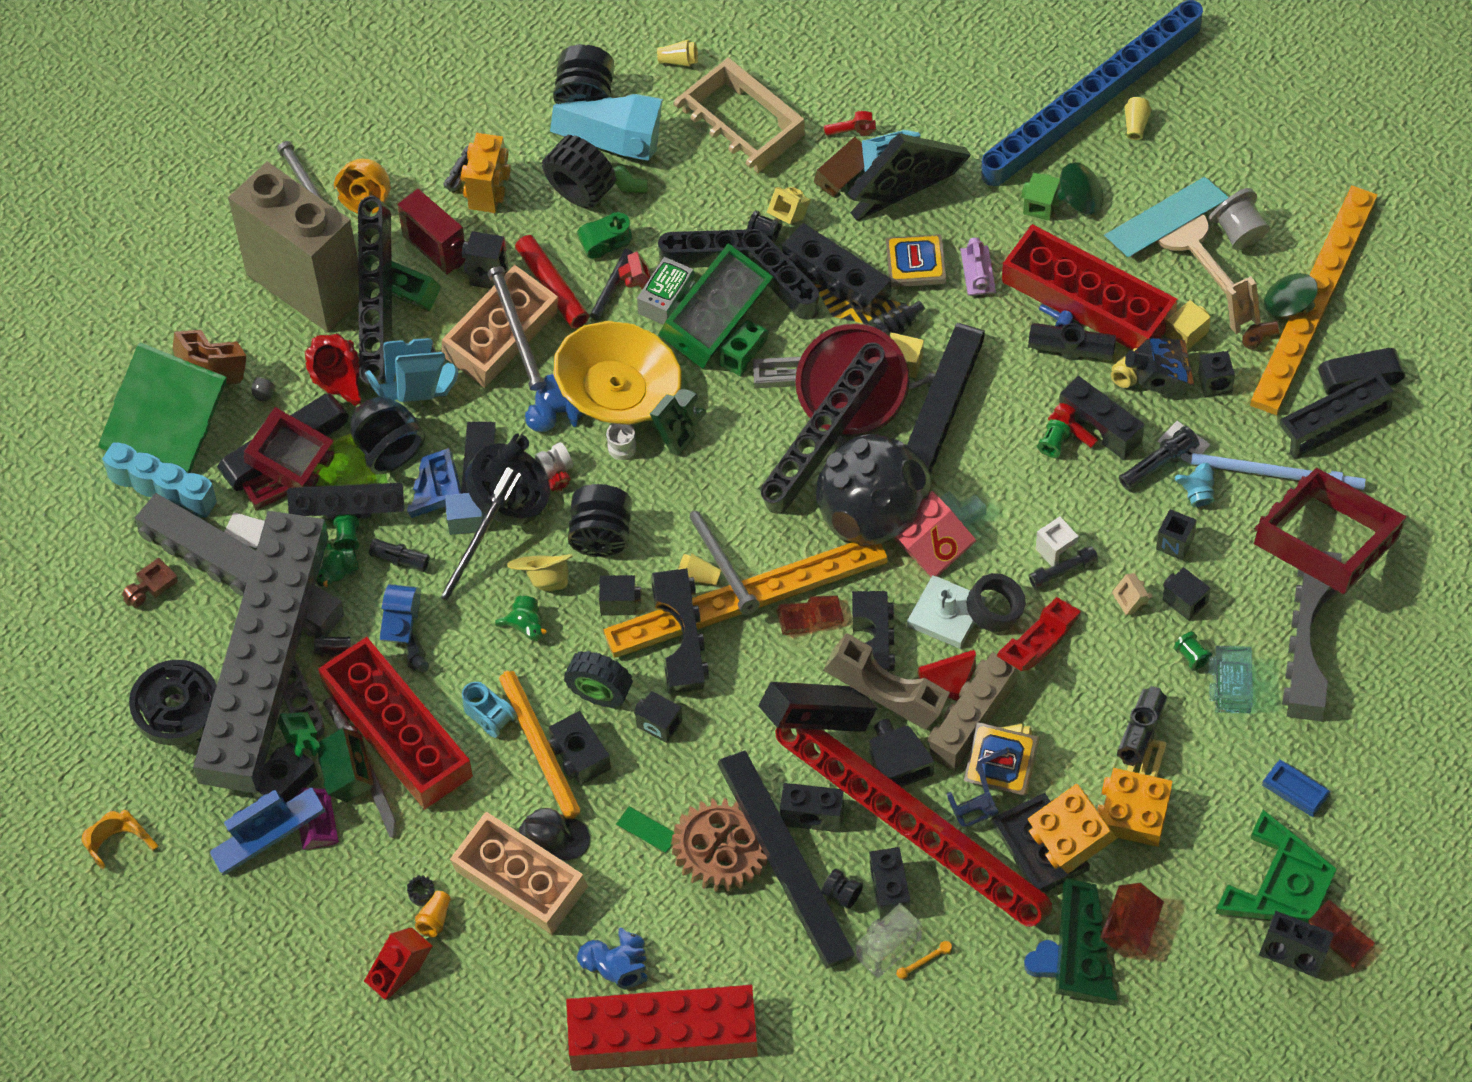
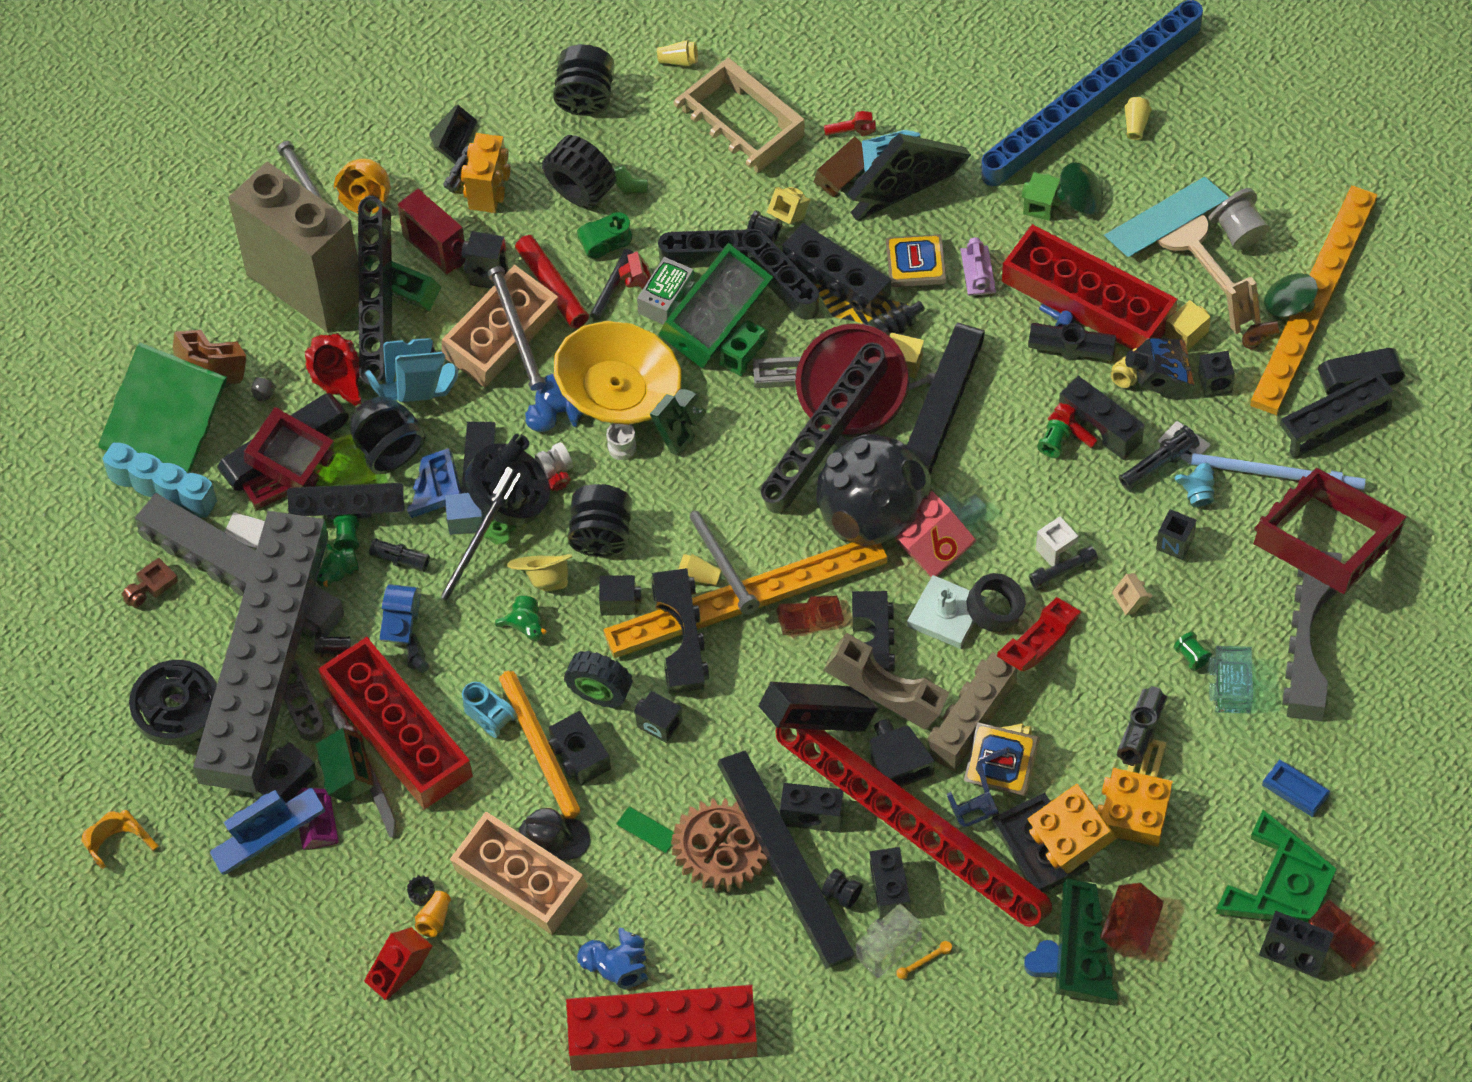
green plate [277,712,320,757] -> none
medium azure wedge [550,94,663,161] -> none
red slope [918,650,976,702] -> none
black brick [1162,567,1210,621] -> none
none -> black slope [429,105,477,164]
none -> bright green plate [484,520,516,545]

